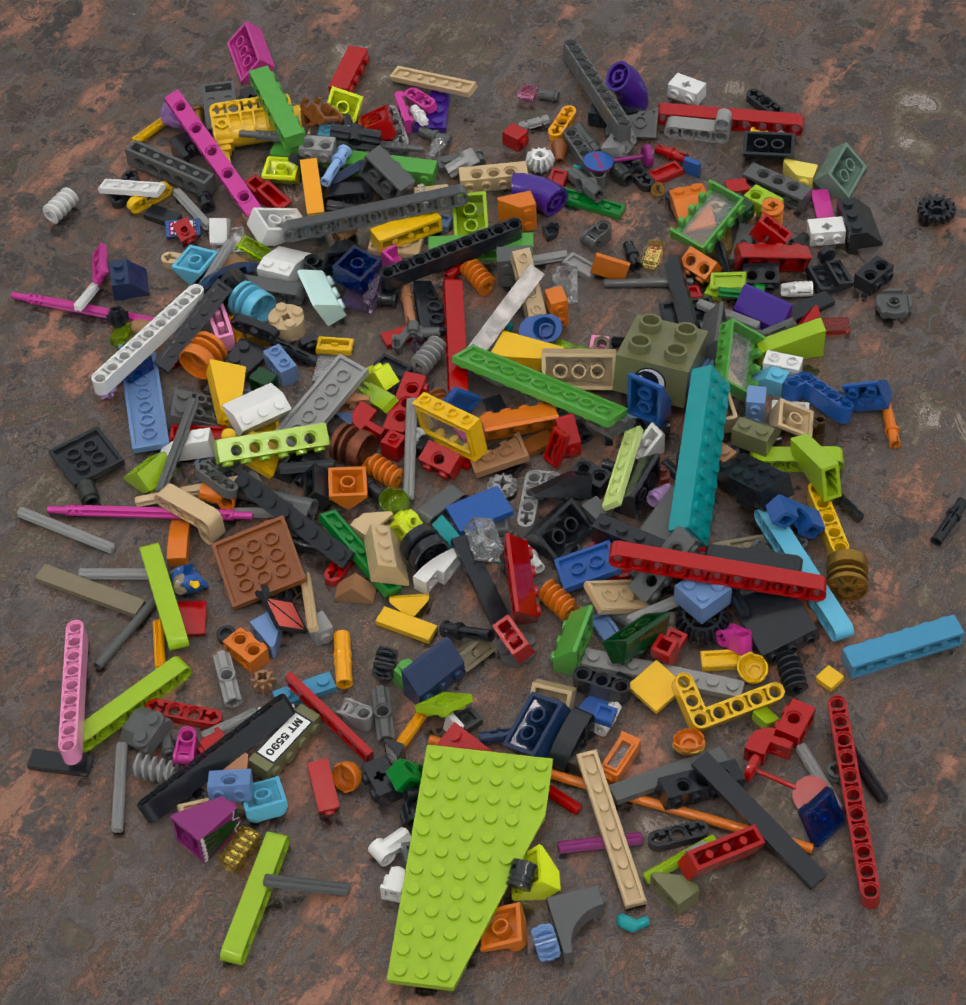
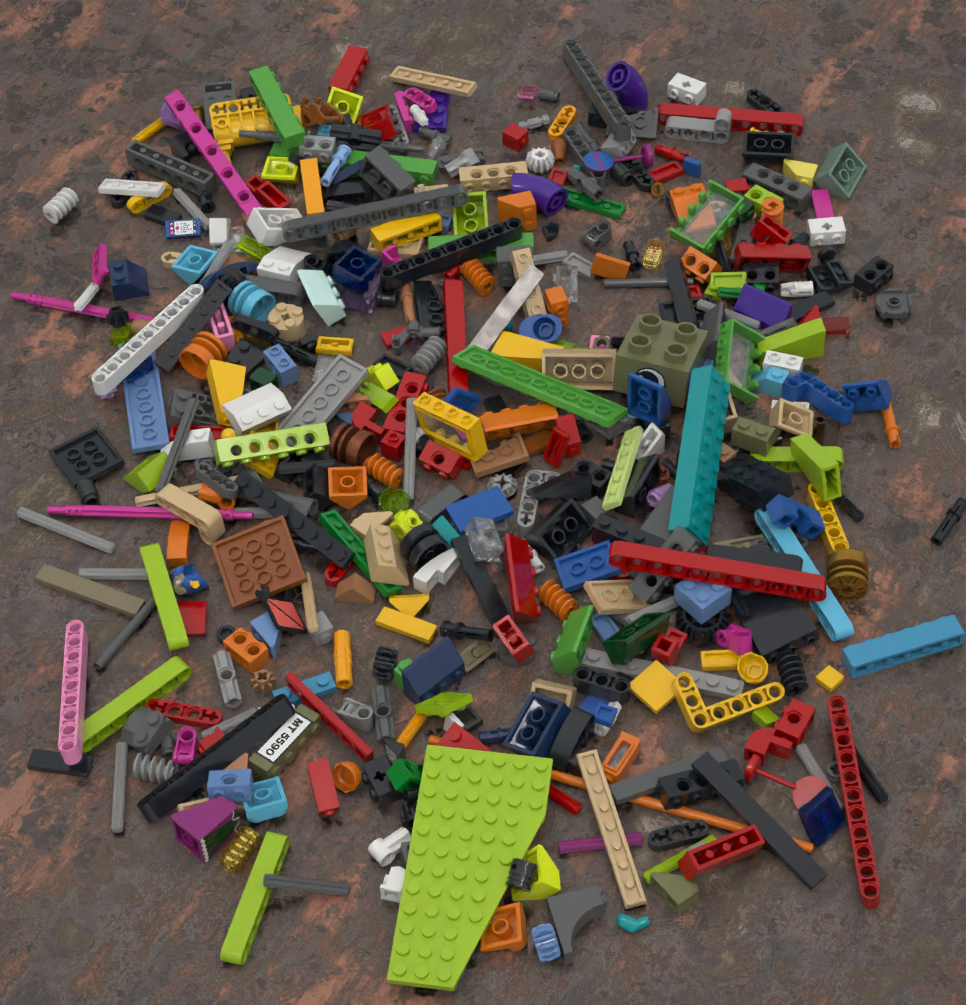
light orange axle [153,619,166,669] -> none
red brick [172,216,198,247] -> none
dark pink slope [227,21,275,83] -> none
orange hair [672,728,705,757] -> none
medium blue brick [745,385,767,423] -> none
black slope [836,197,883,250] -> none
black gear [917,194,956,226] -> none

